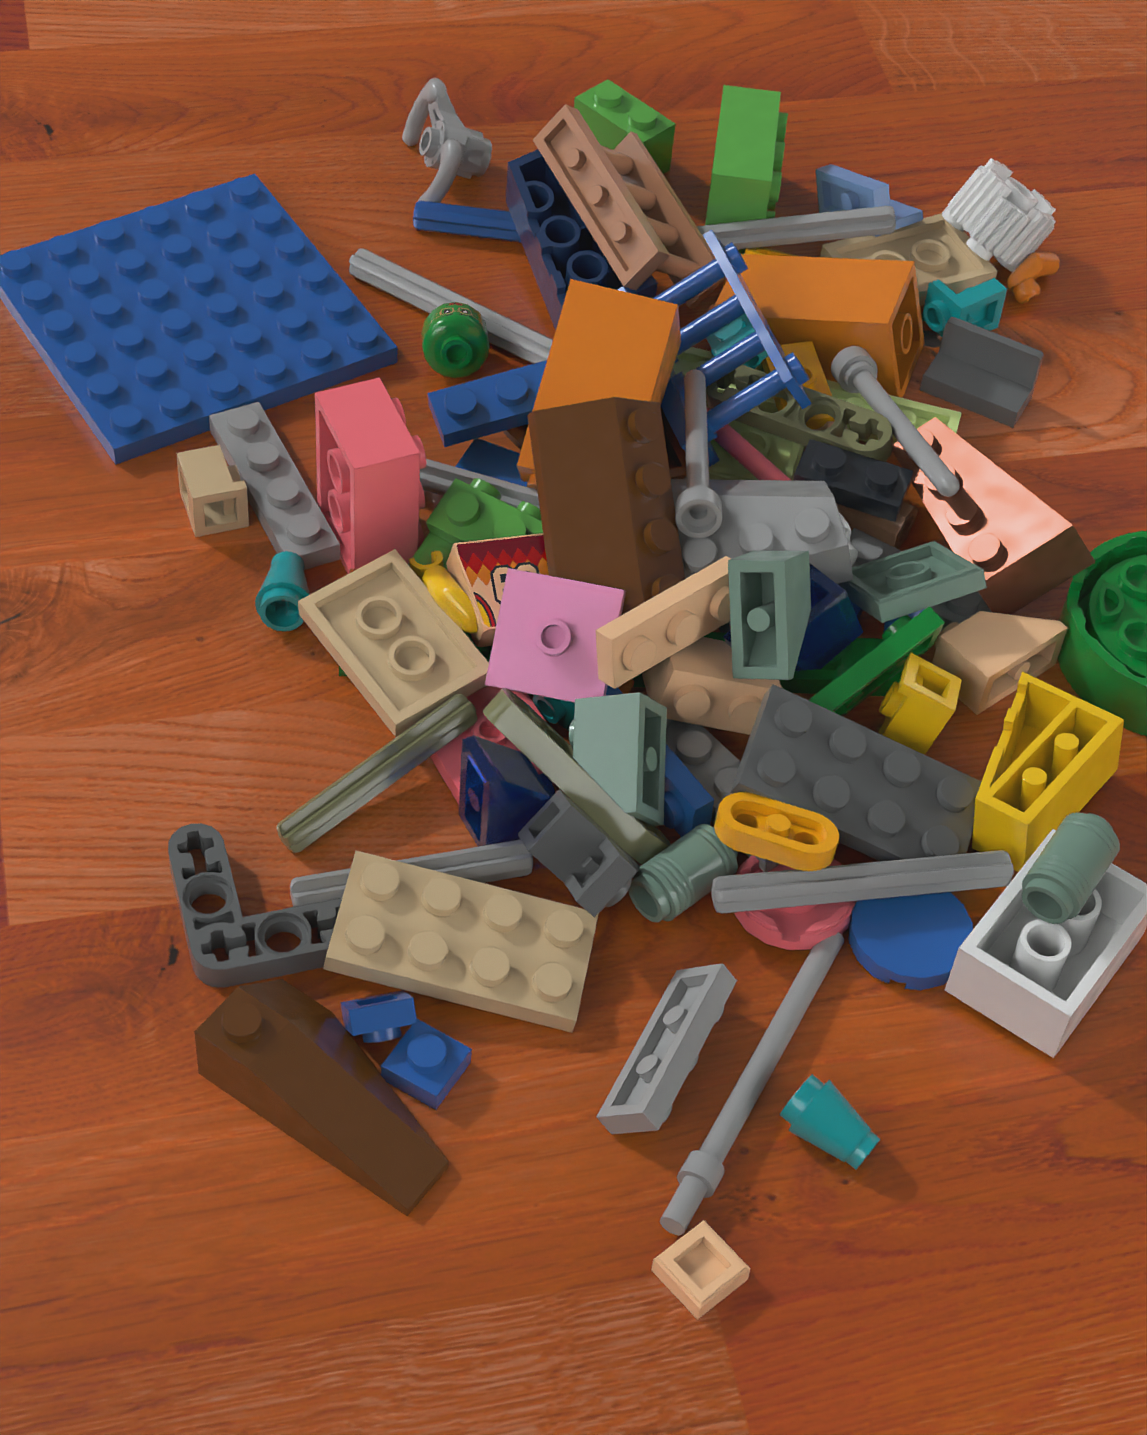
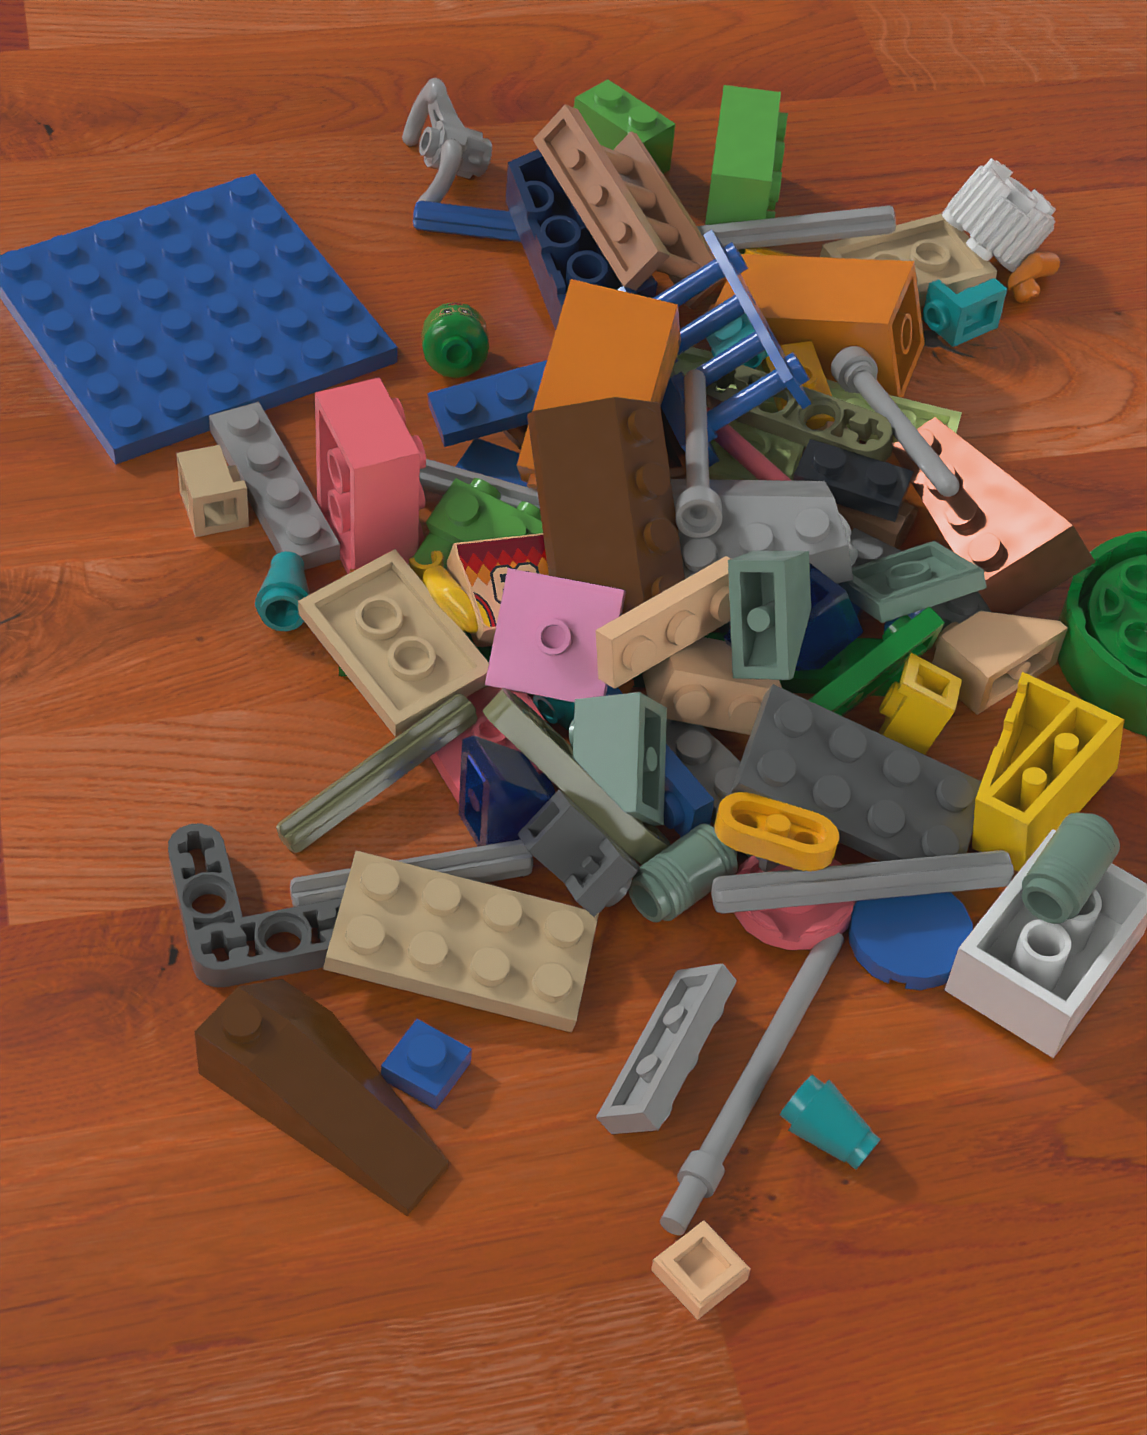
blue plate [340,990,417,1043] -> none
light grey axle [349,248,553,364] -> none
medium blue panel [815,164,923,237] -> none
dark grey panel [920,317,1044,428] -> none

